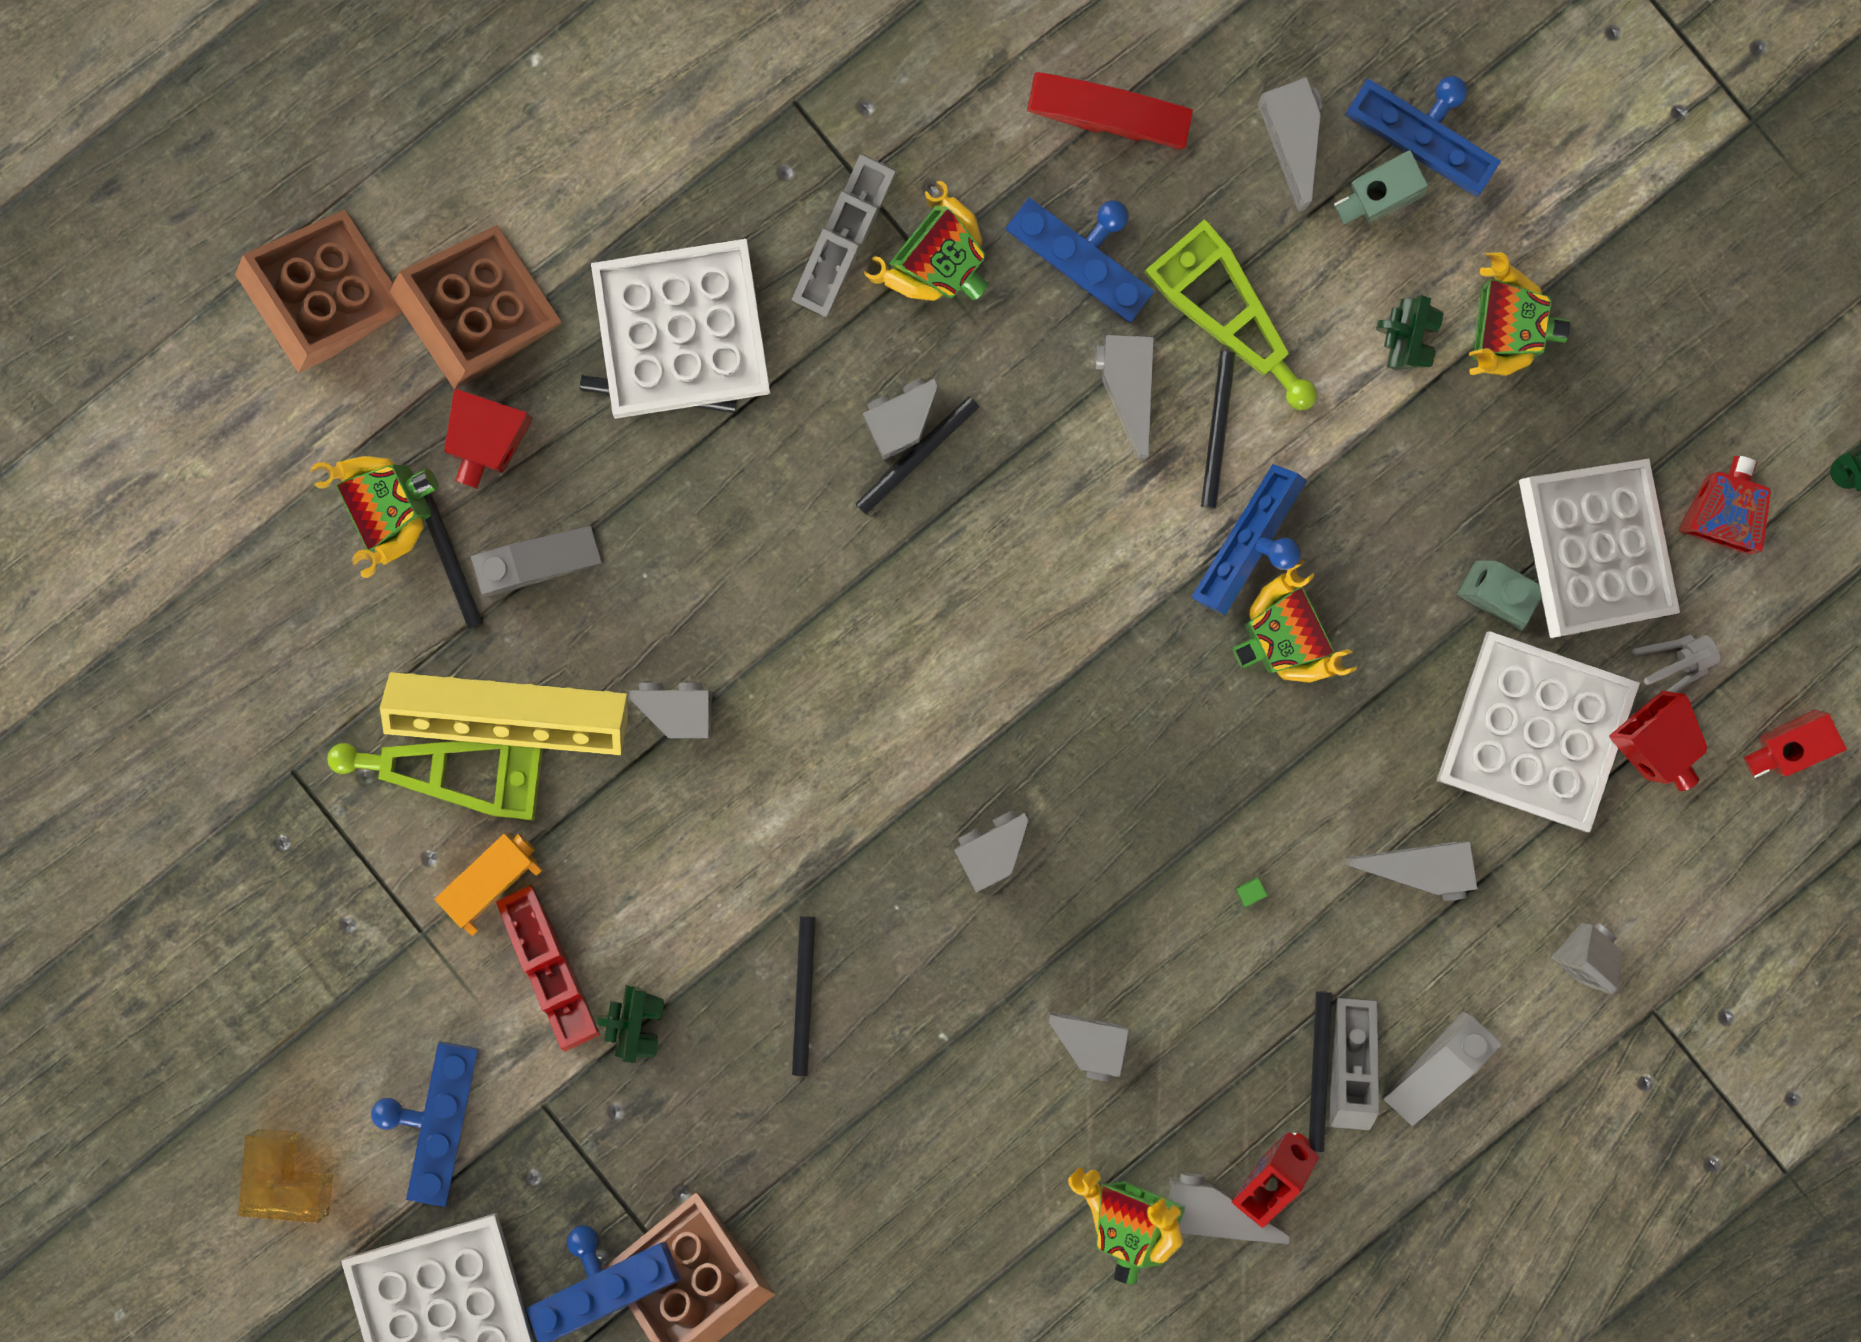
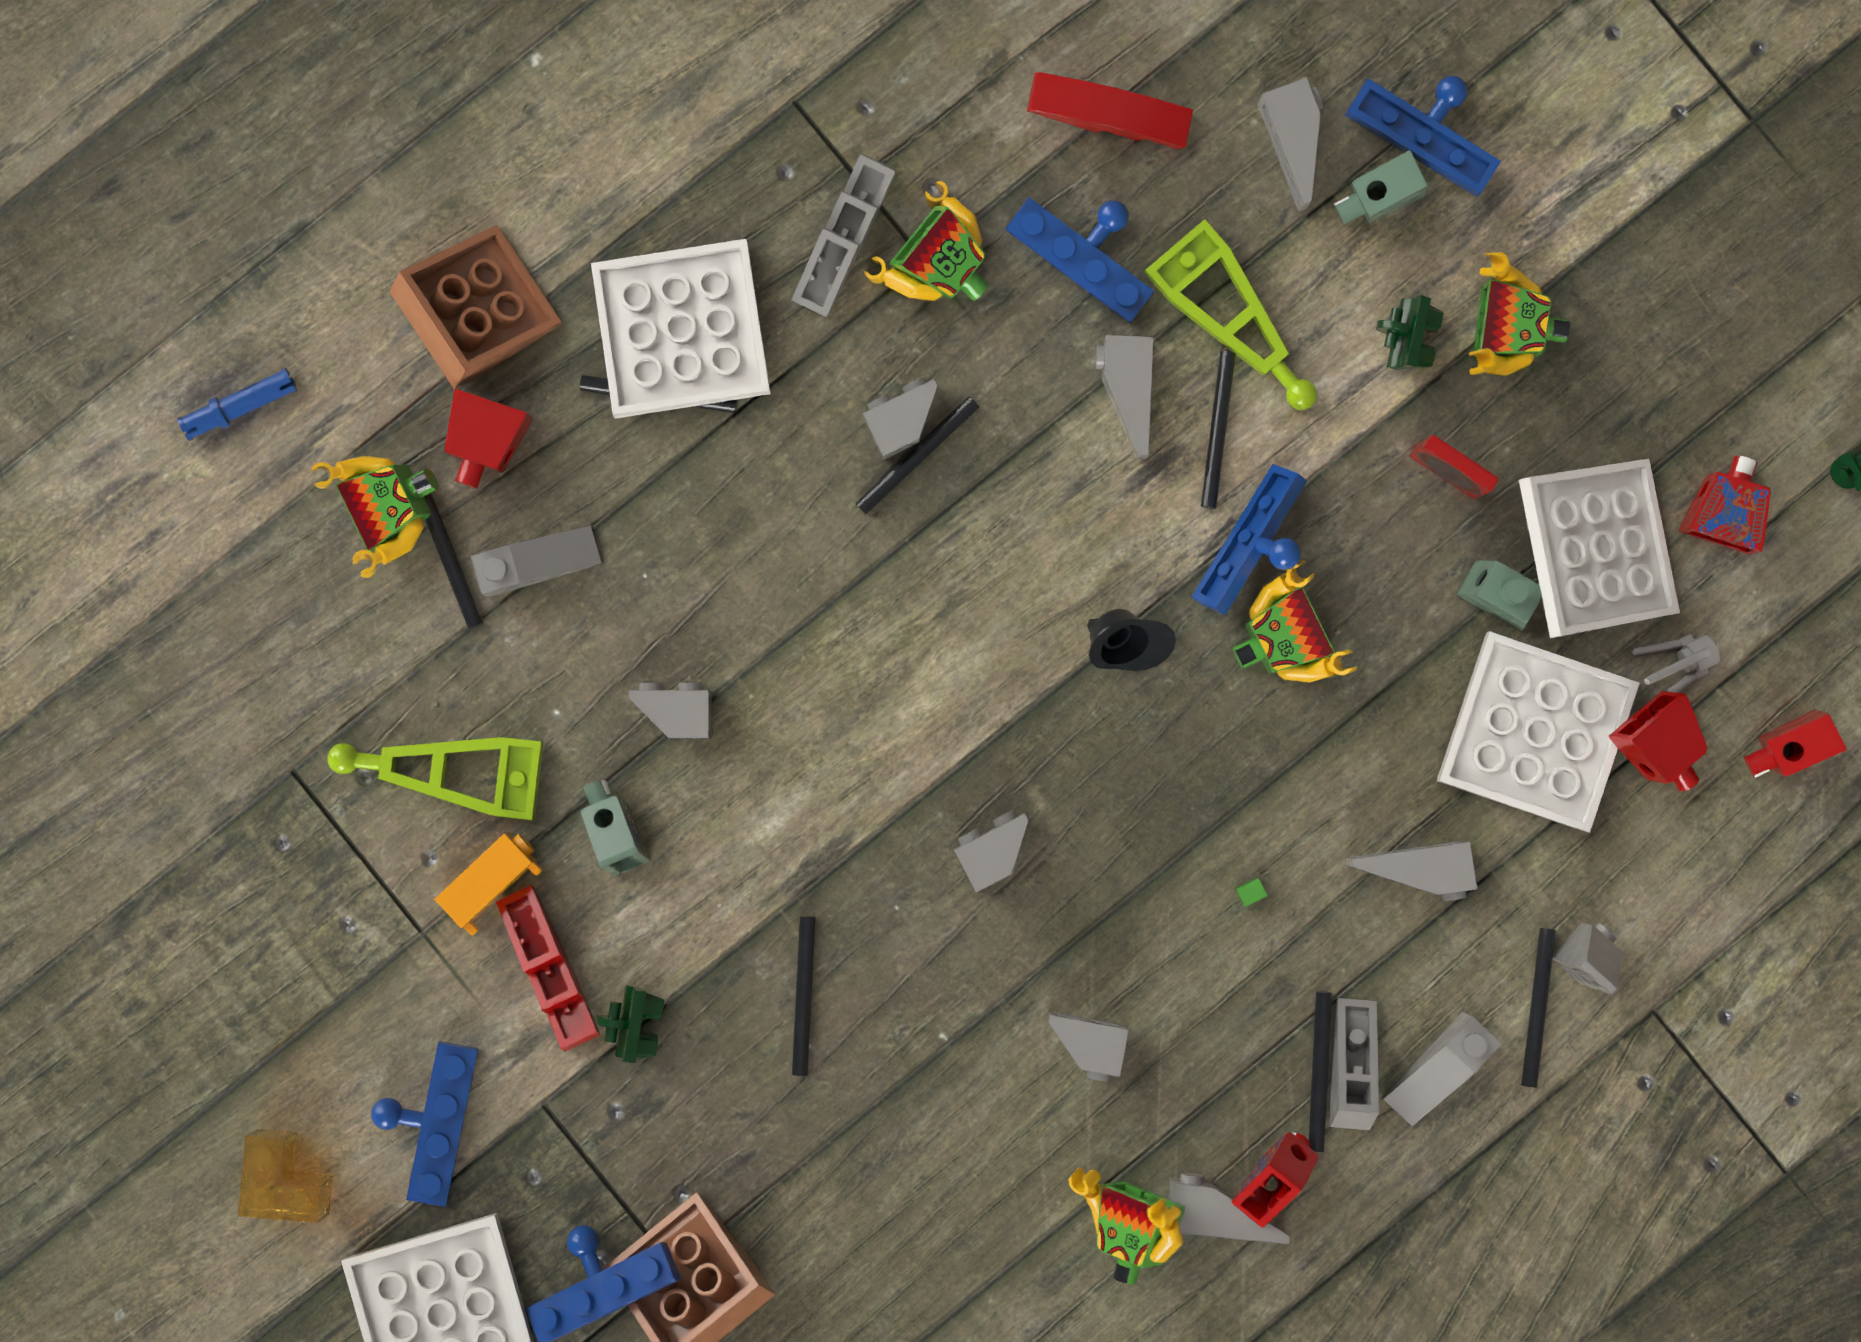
nougat slope [235,209,403,373] -> none
light yellow brick [380,672,628,755] -> none
none -> blue pin [177,368,297,441]
none -> sand green torso [580,779,651,876]
none -> black piece [1087,609,1176,671]
none -> red tile [1409,435,1499,500]
none -> black bar [1521,928,1556,1088]

